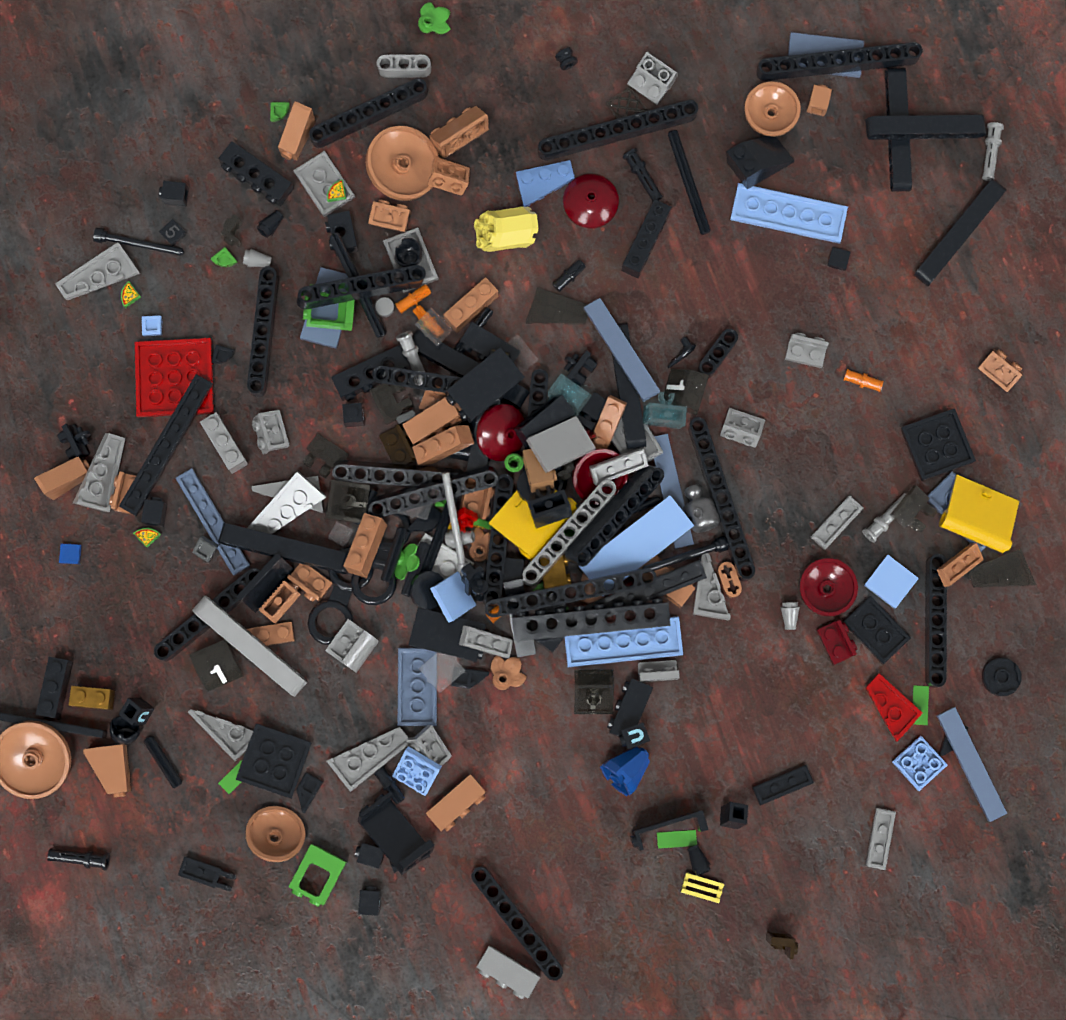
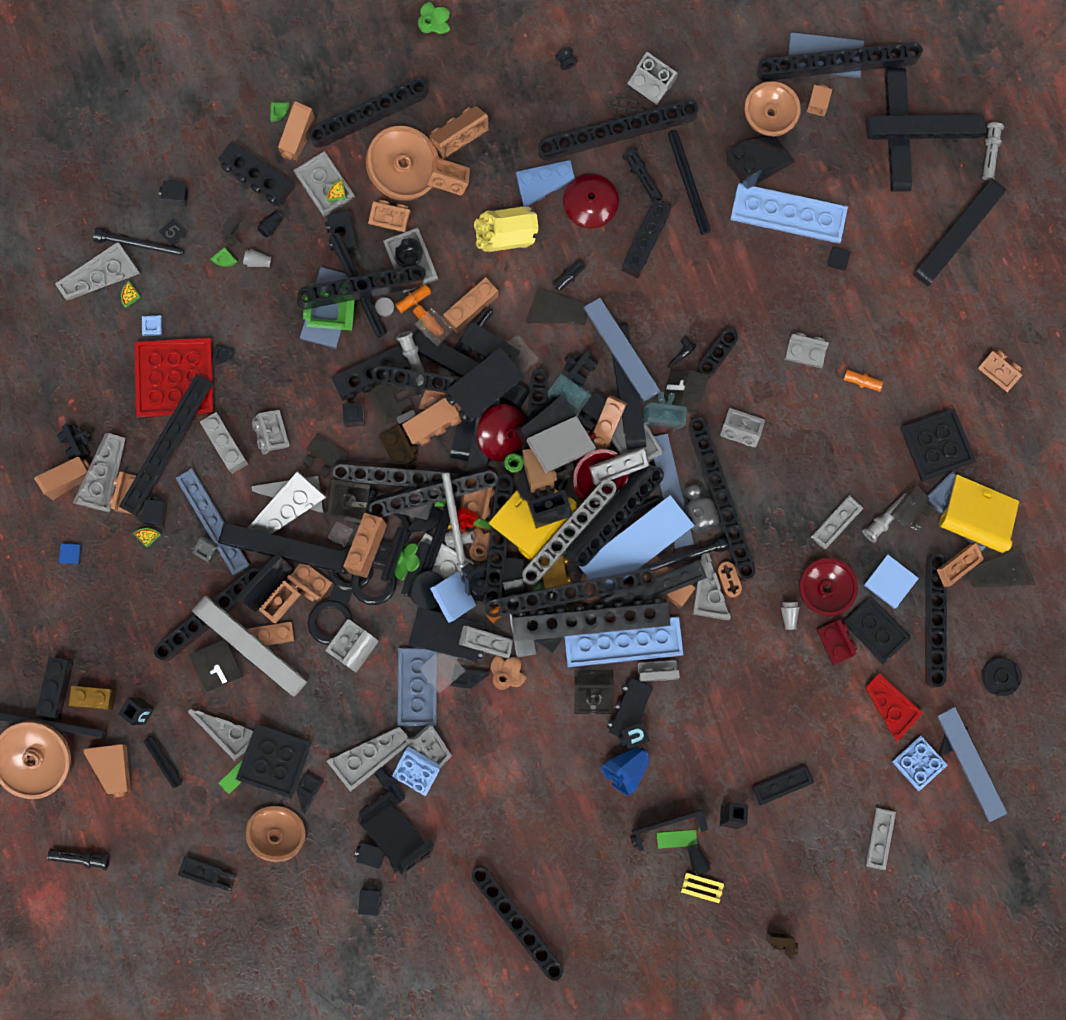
black hair [109,716,140,744] -> none
black beam [247,266,279,397] -> none
bright green window [289,844,347,907] -> none
light grey beam [377,55,431,78] -> none
nougat brick [412,425,474,465] -> none
nougat brick [426,774,486,831] -> none
light grey brick [477,945,540,999] -> none
bright green sticker [913,685,929,725] -> none

